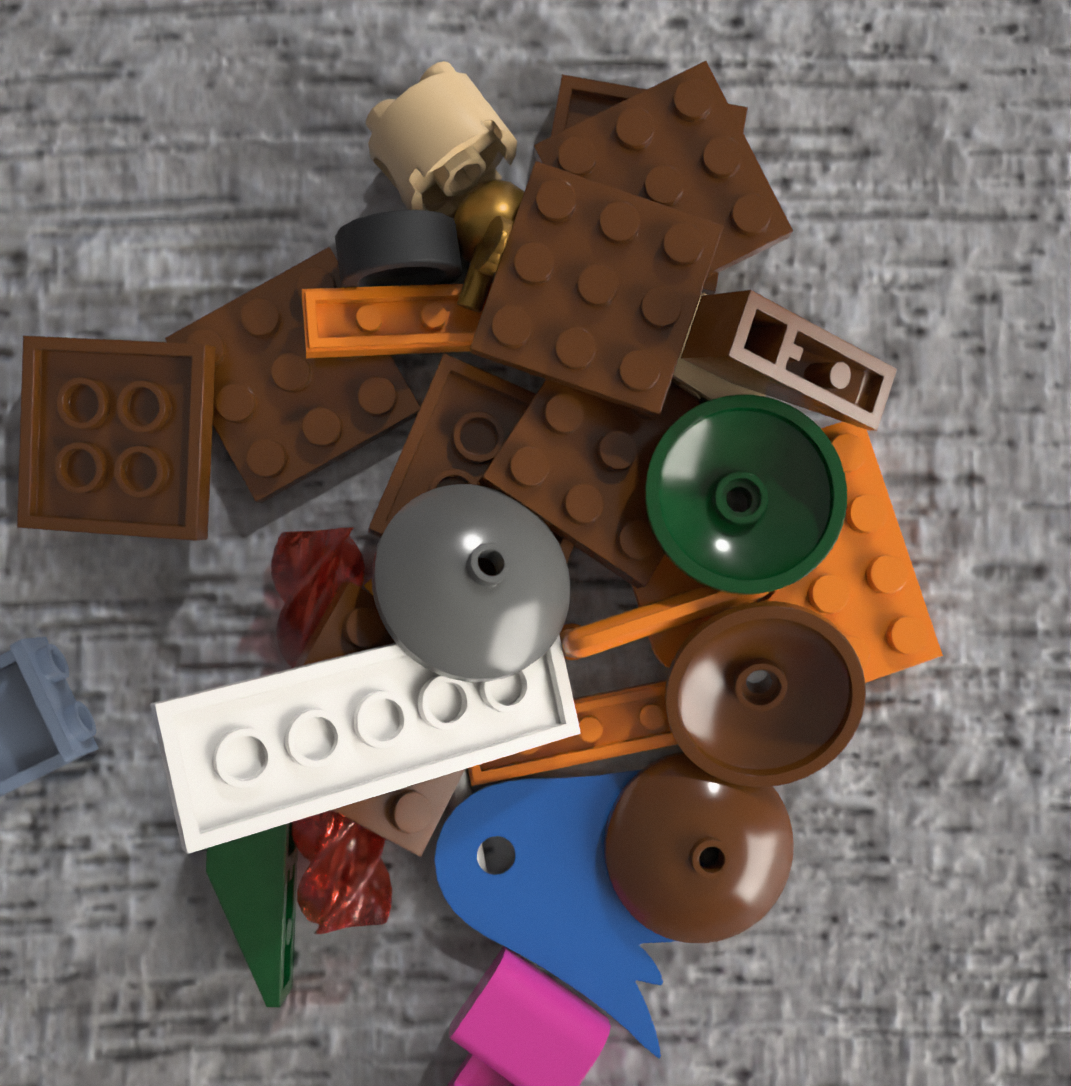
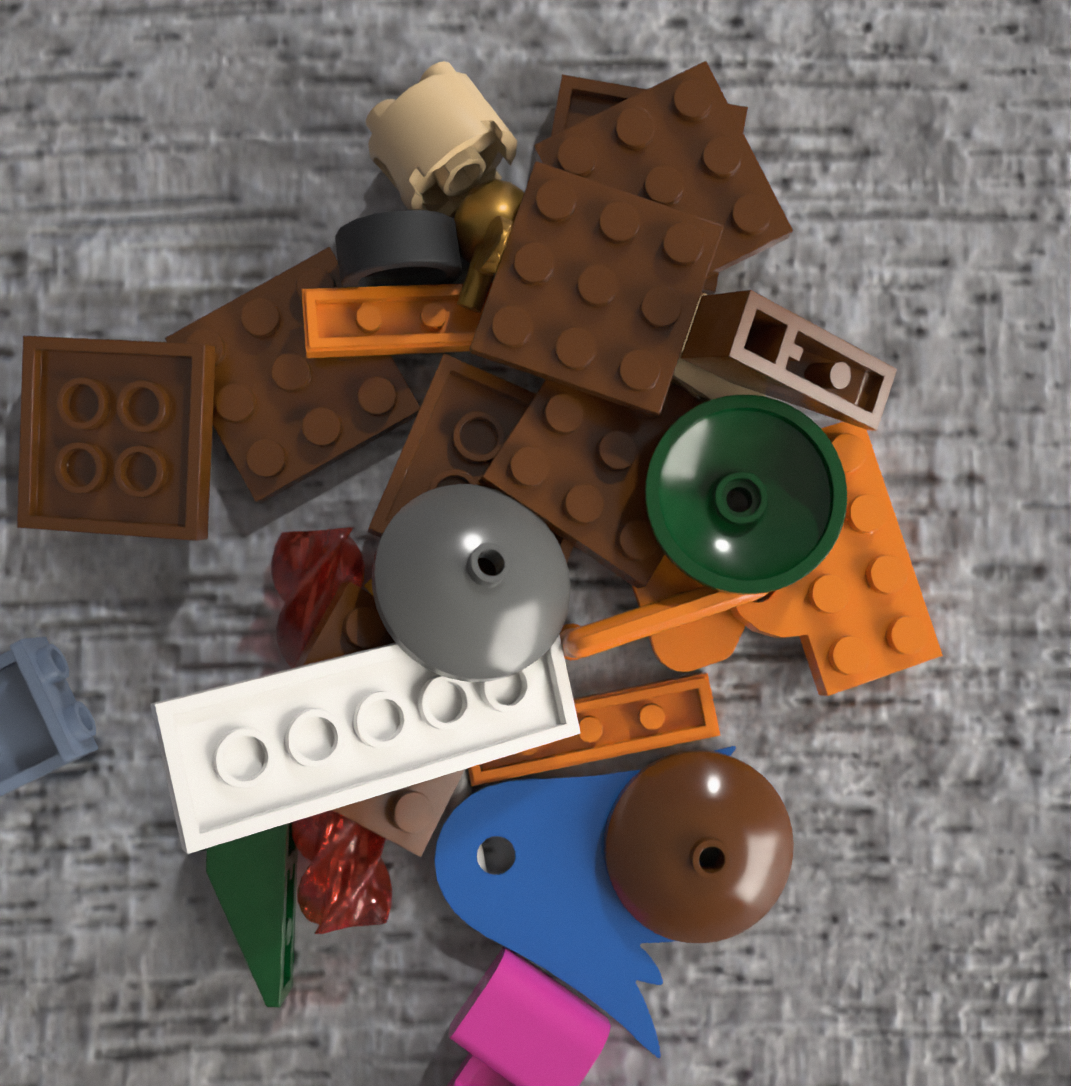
reddish brown dish [665,601,866,787] -> none

